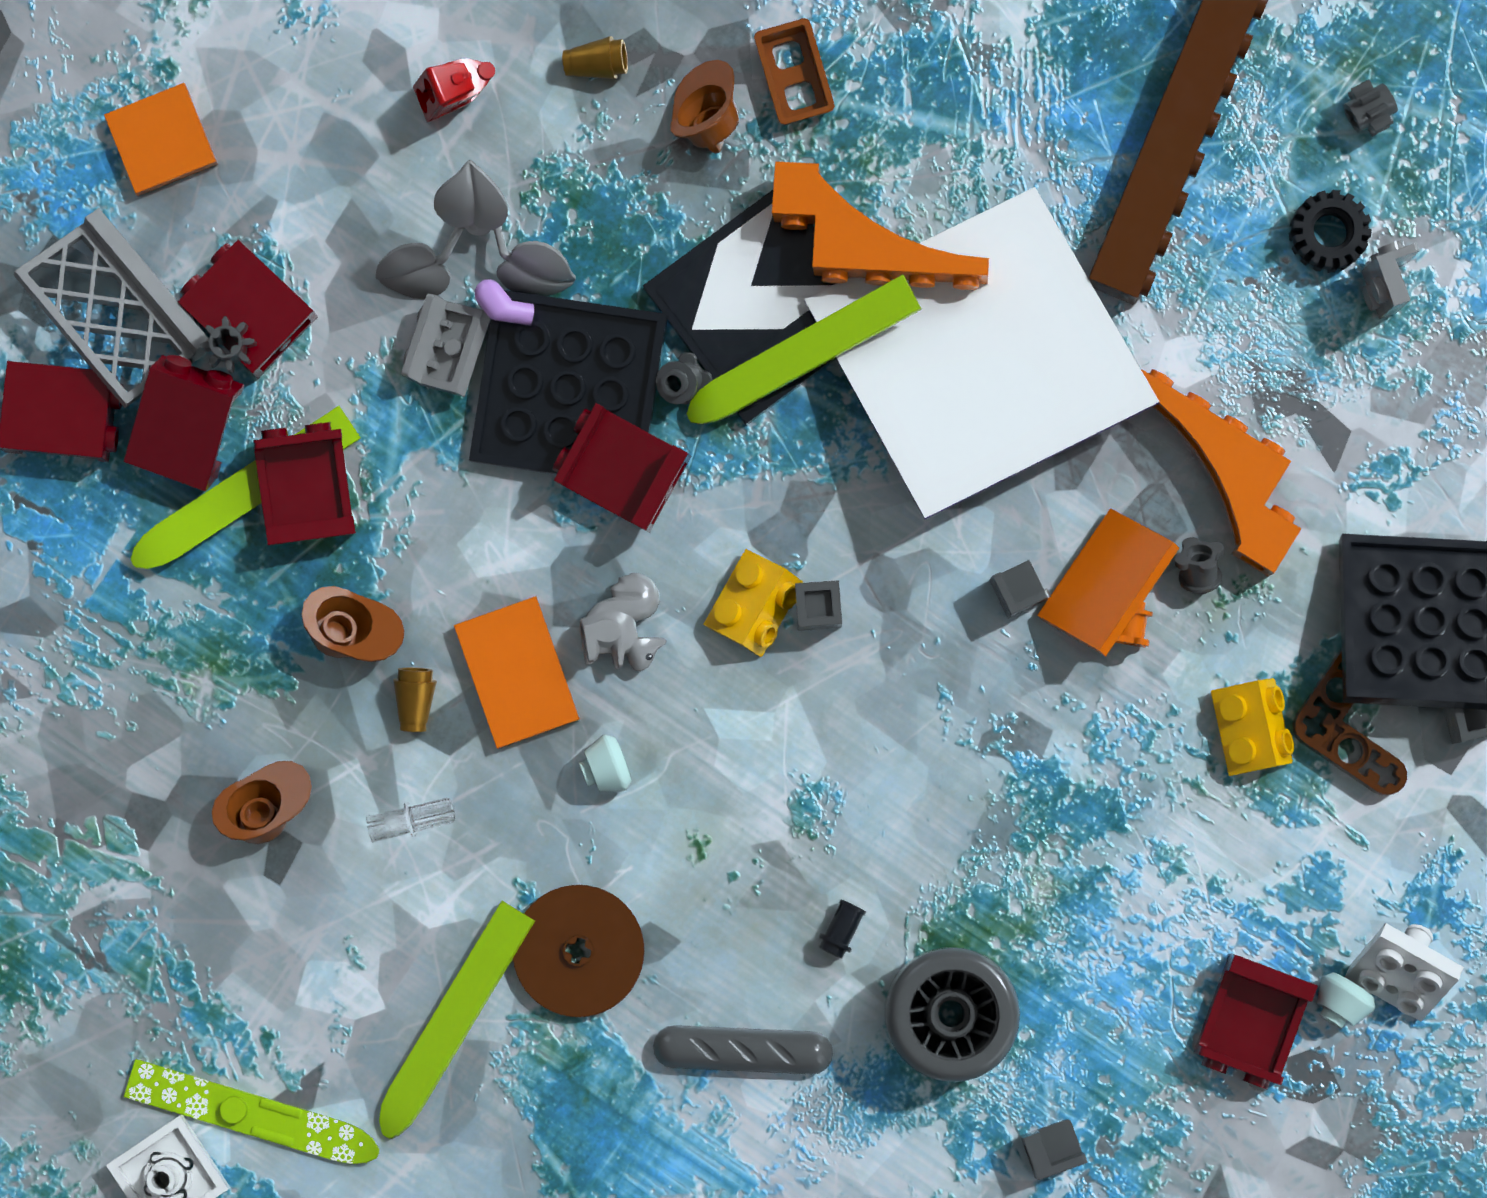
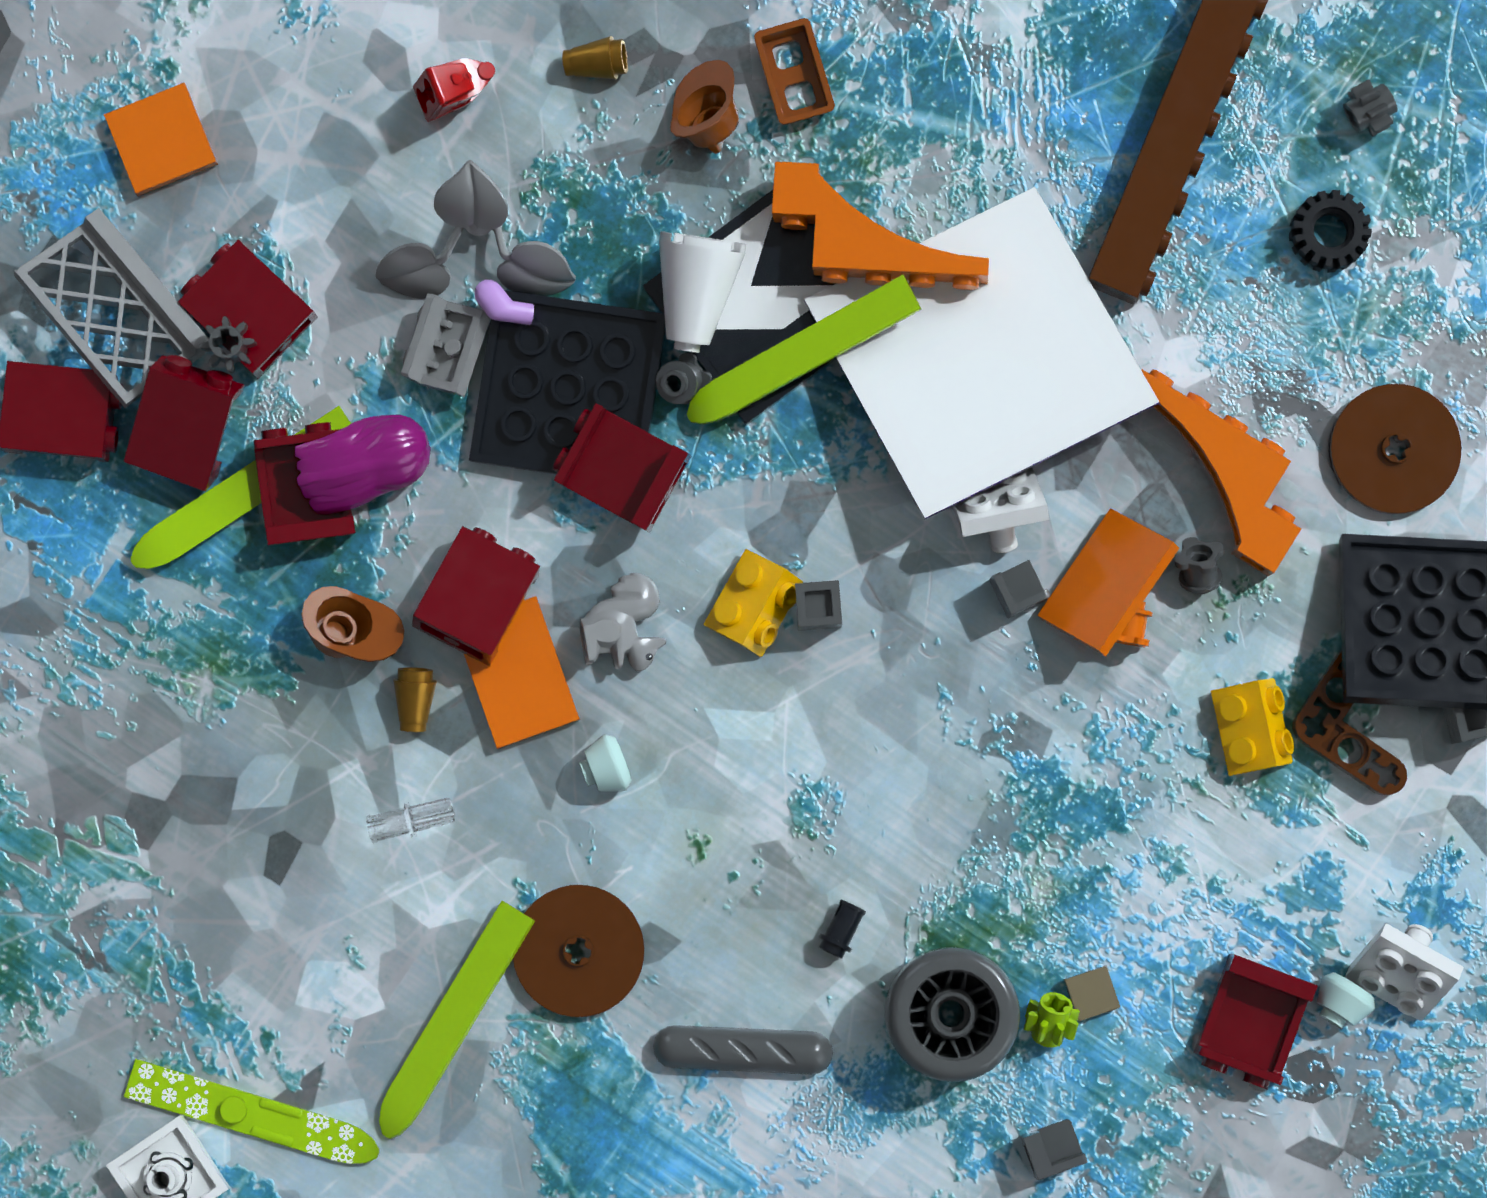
dark orange piece [212,761,312,844] -> none
light grey bracket [1362,240,1420,319] -> none
none -> magenta hair [295,414,431,514]
none -> dark red panel [412,526,540,667]
none -> white cone [659,231,746,353]
none -> white plate [952,467,1049,553]
none -> lime gear [1024,992,1080,1048]
none -> dark tan tile [1063,965,1121,1021]
none -> reddish brown piece [1330,384,1462,514]

